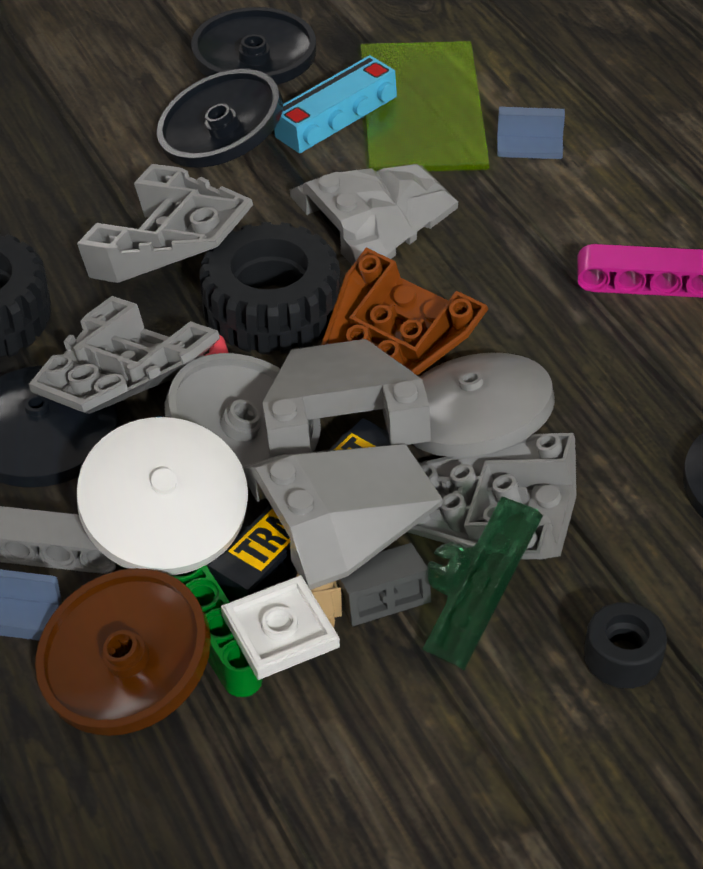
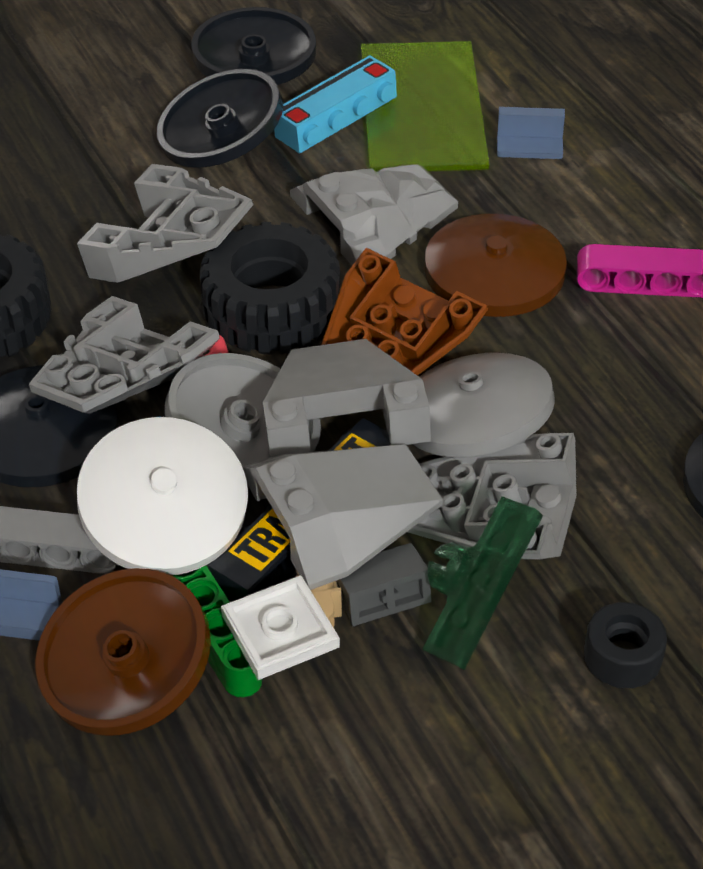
none -> reddish brown dish [425,214,567,317]

